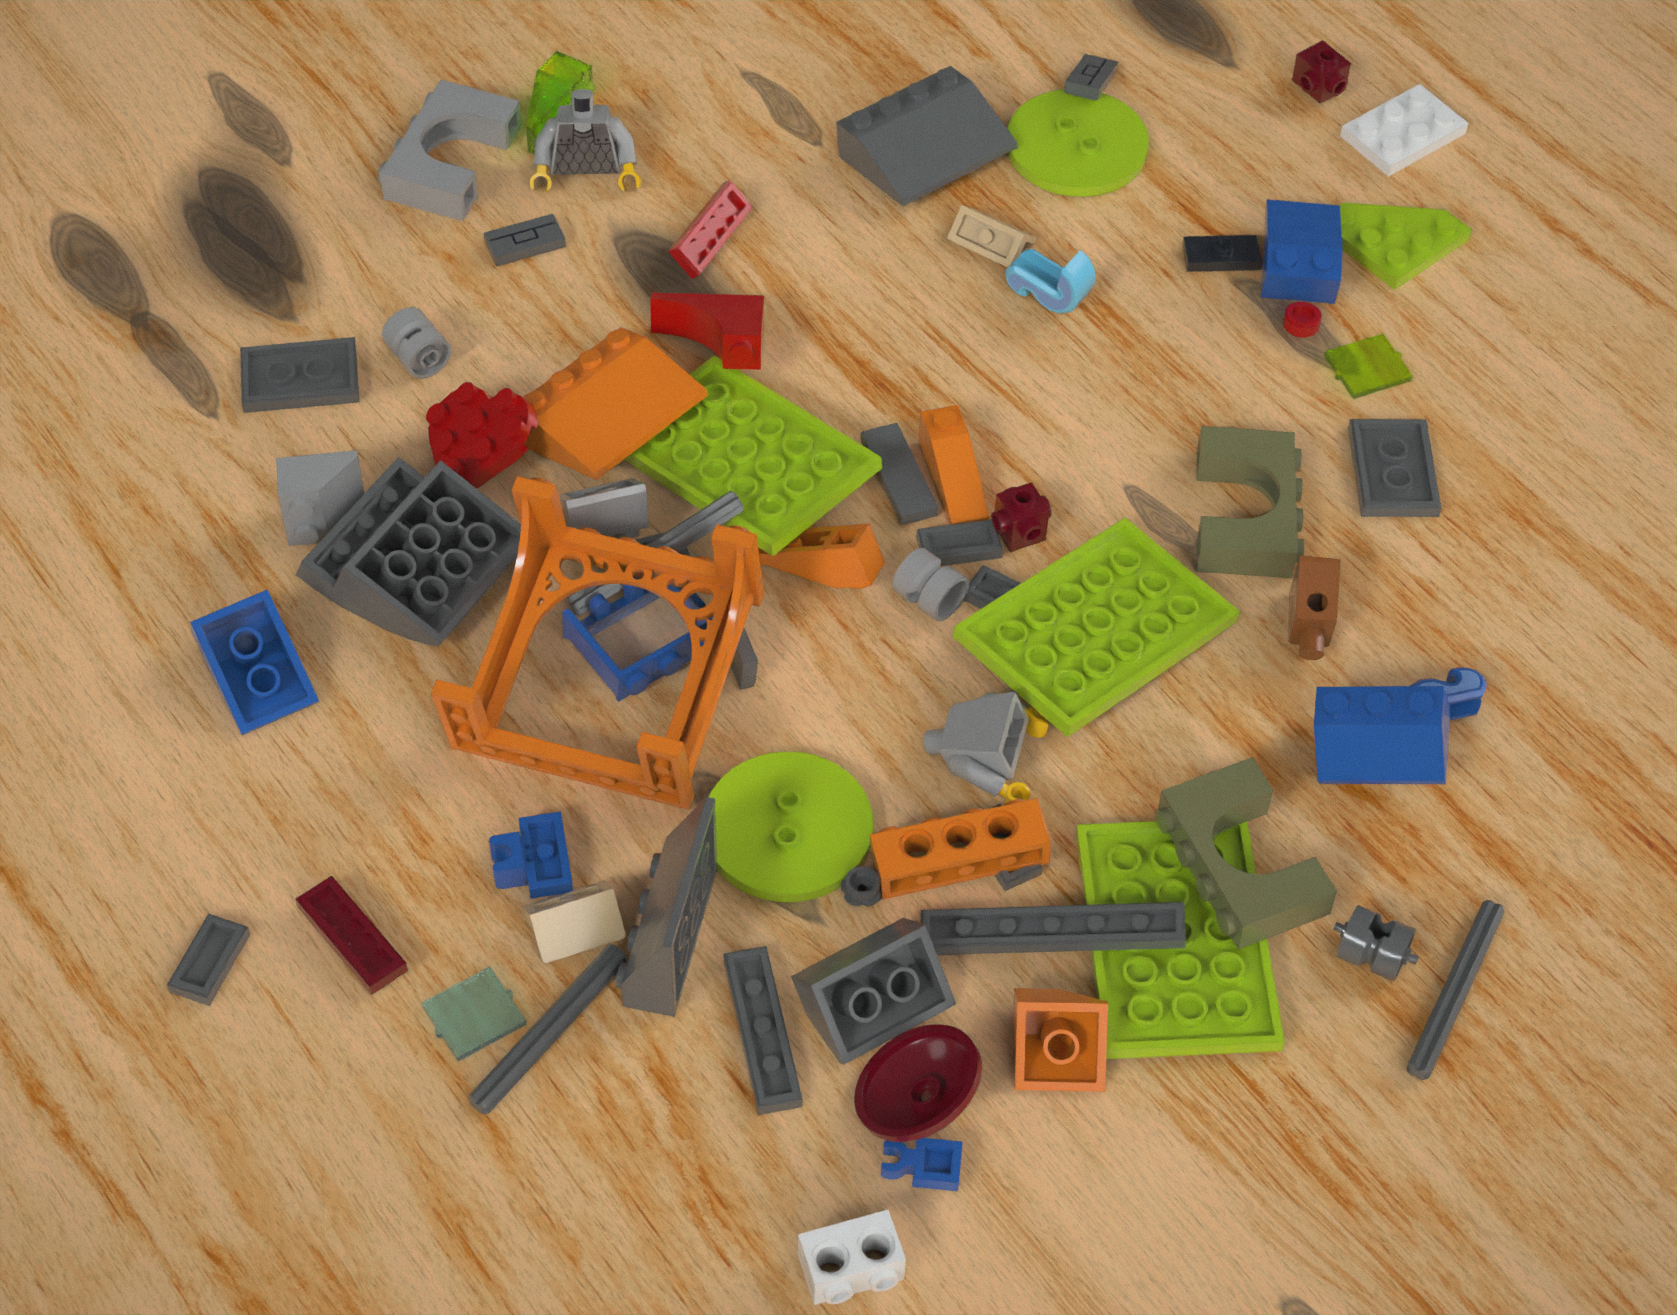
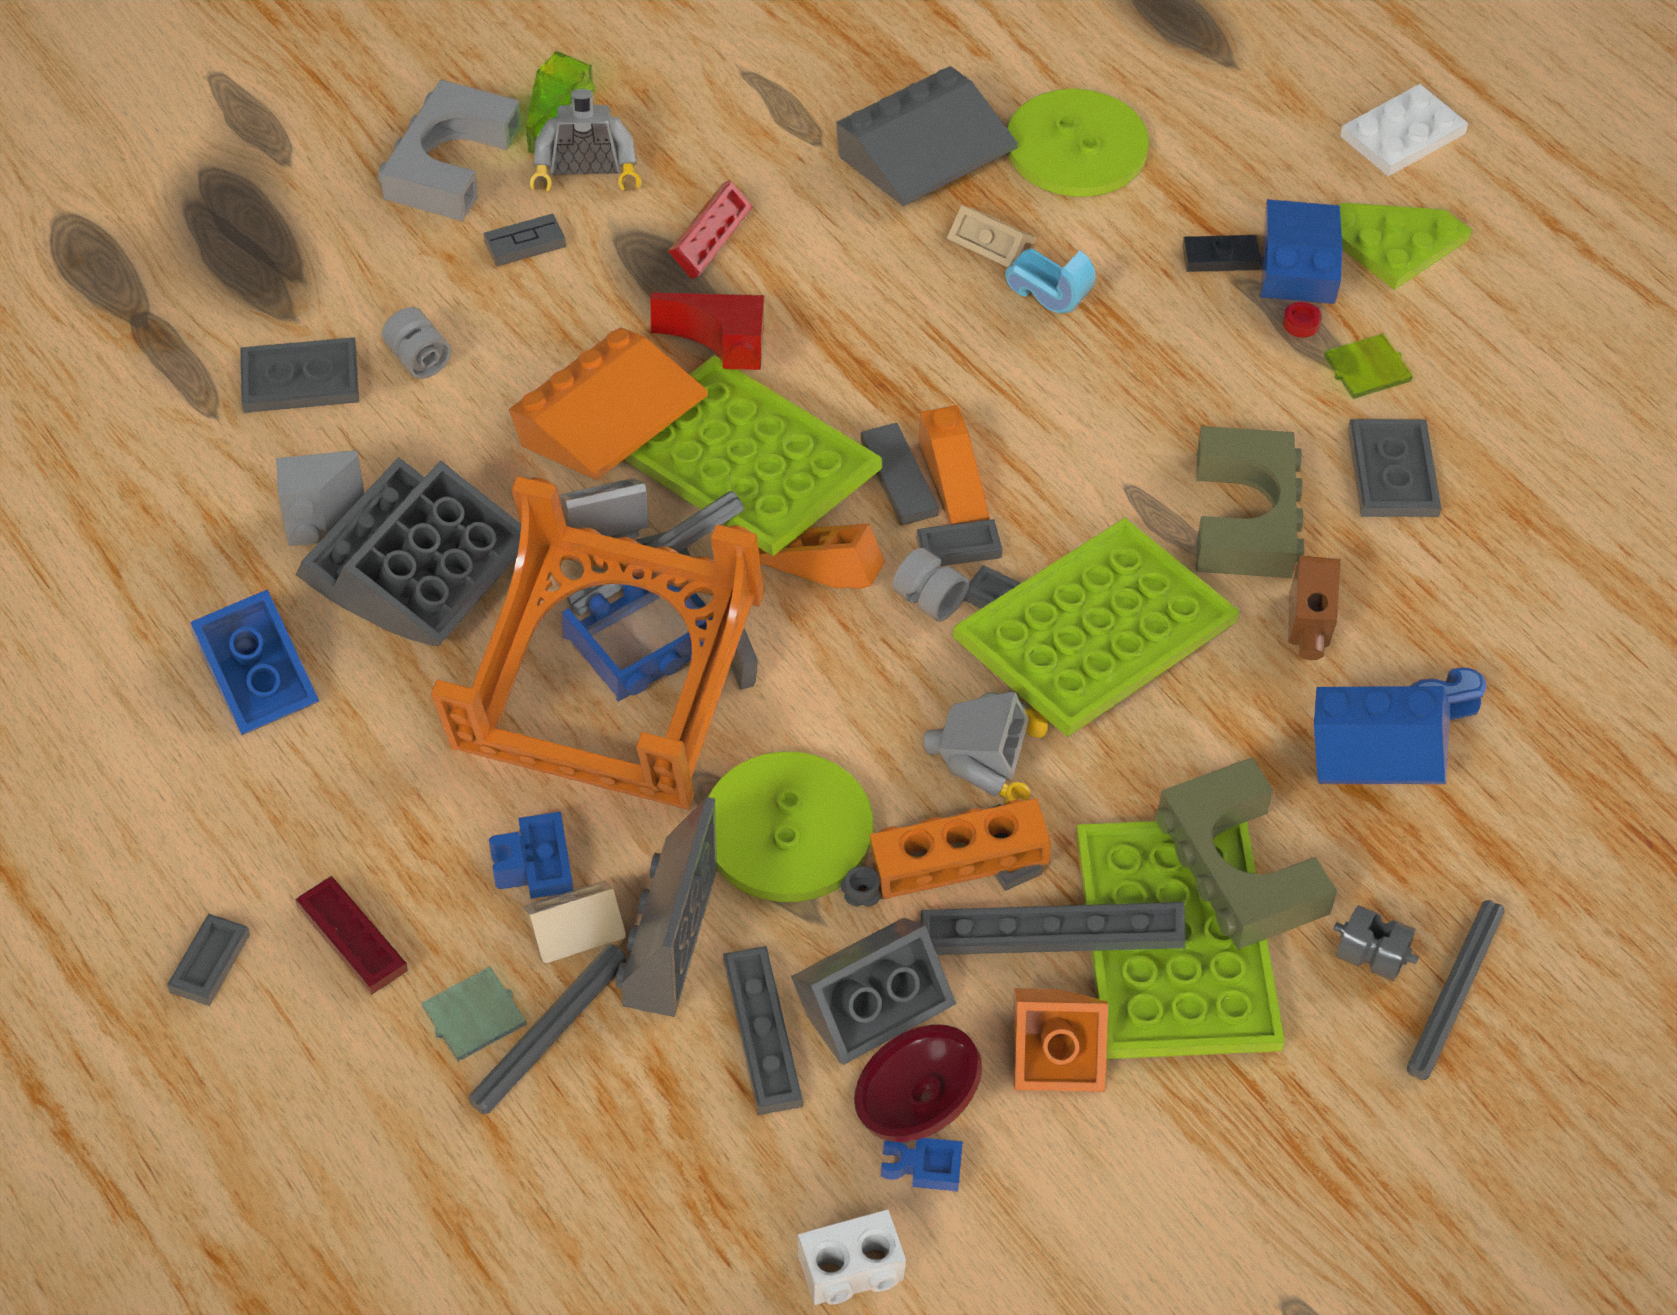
red plate [426,382,538,489] -> none
dark red brick [991,482,1052,552] -> none
dark grey tile [1064,54,1118,101] -> none
dark red brick [1292,40,1351,104] -> none

